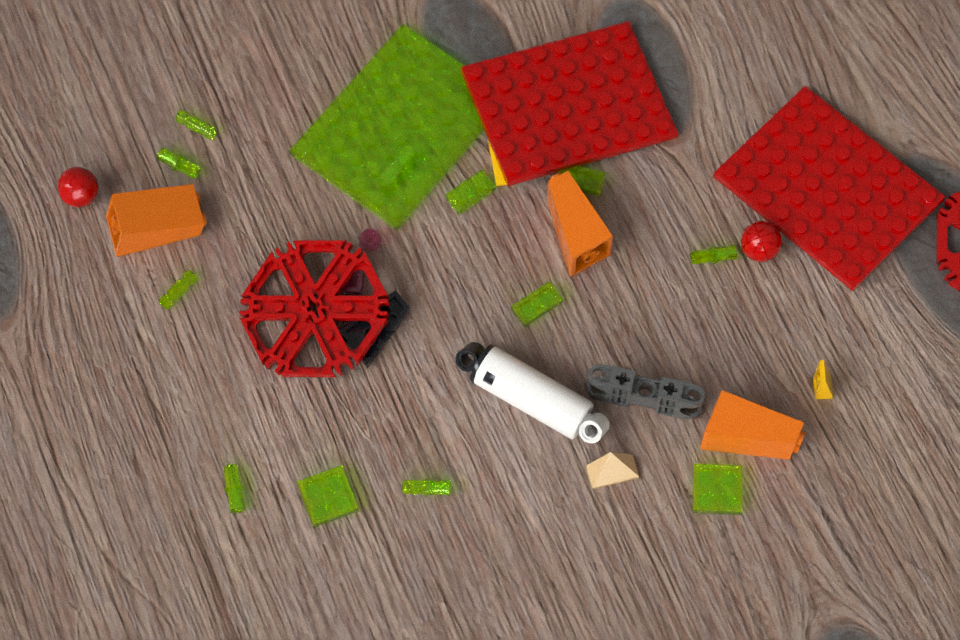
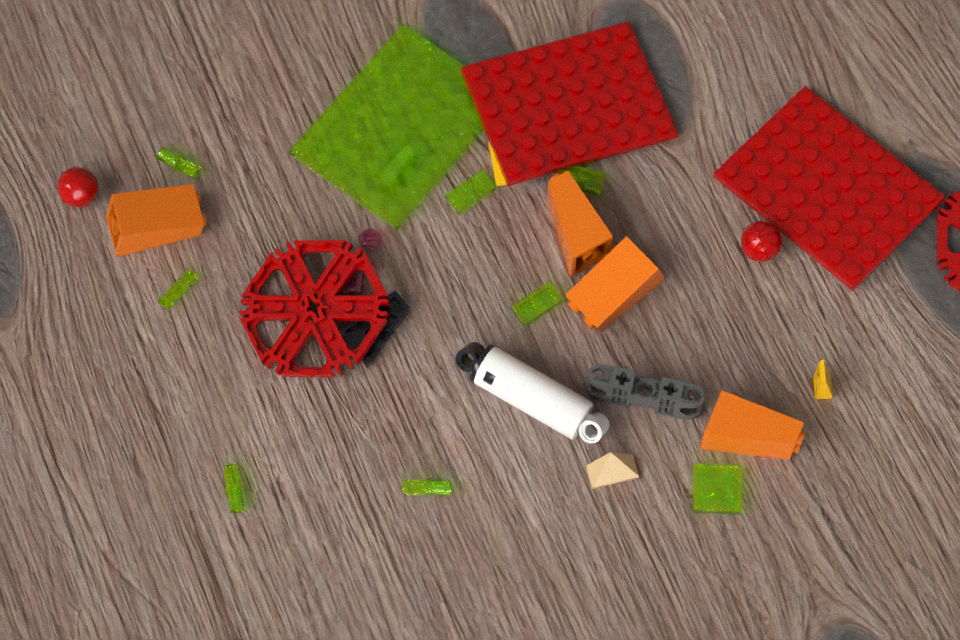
clear neon green axle [175,110,217,140] -> none
clear neon green plate [296,465,359,528] -> none
clear neon green axle [690,245,737,264] -> none
none -> orange slope [565,236,665,332]

